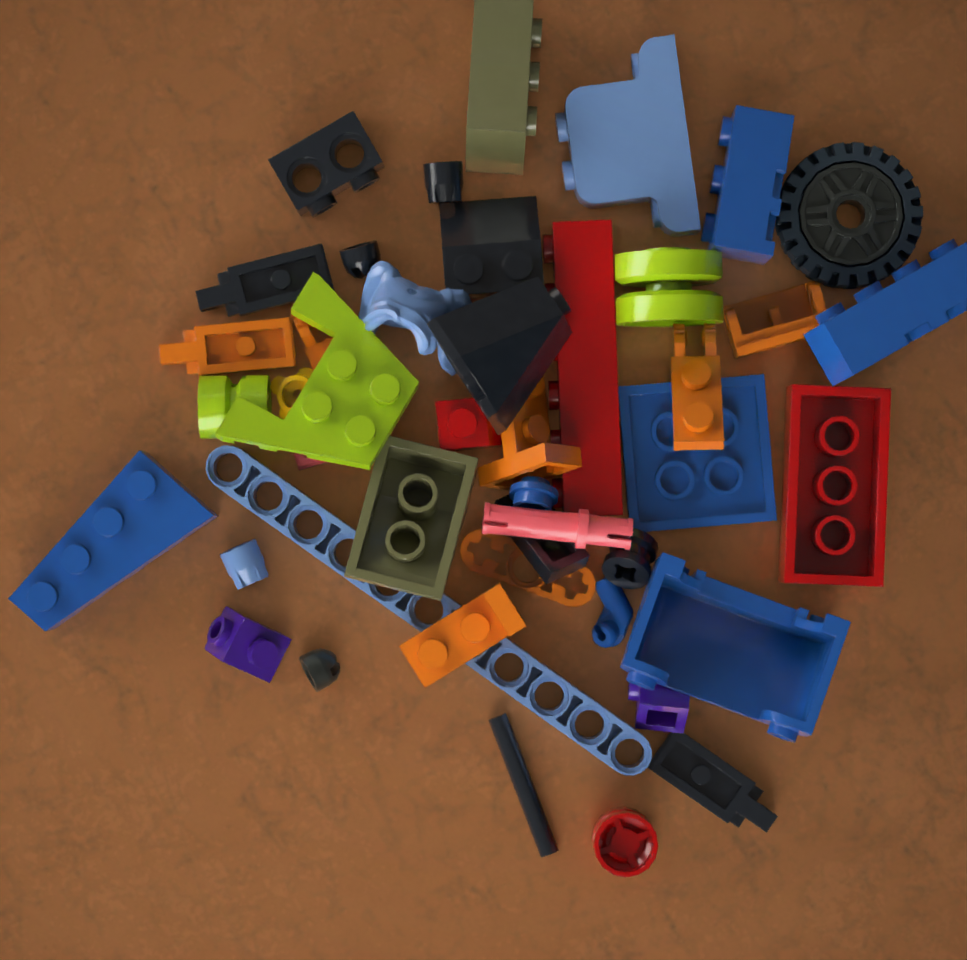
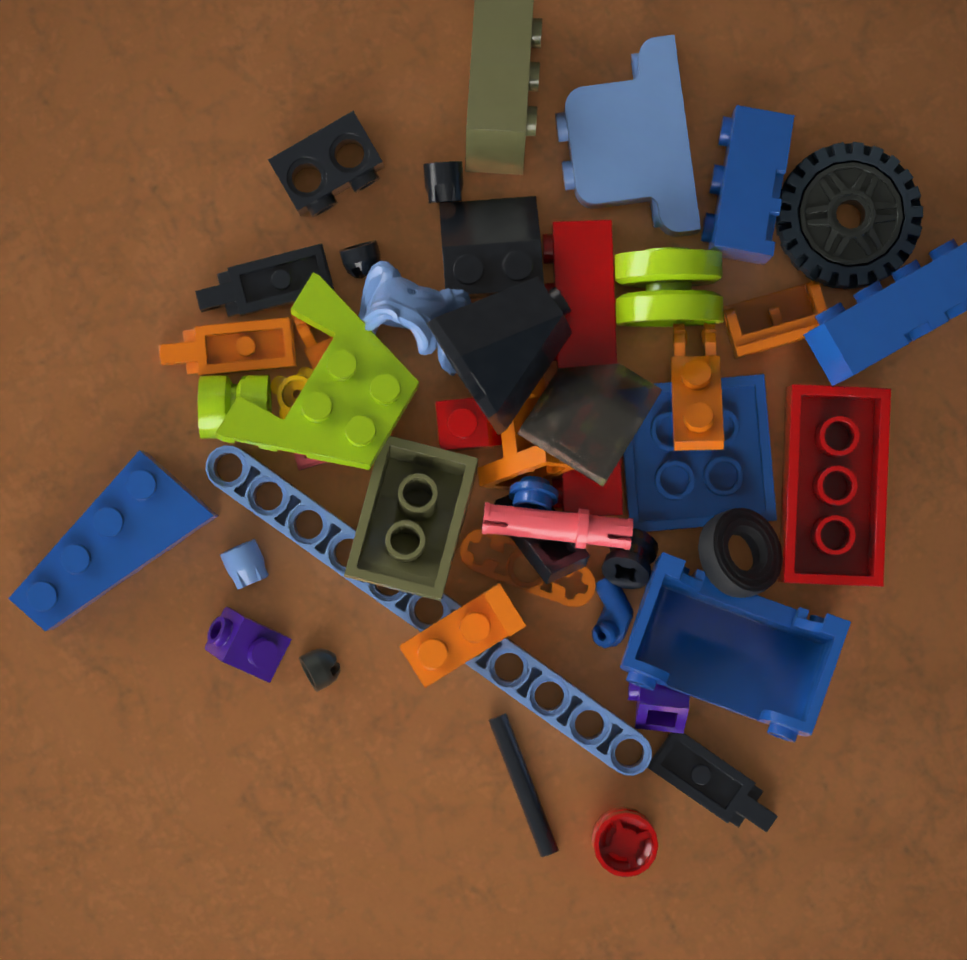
none -> clear smoke slope [517,363,662,486]
none -> black tyre [698,508,783,598]

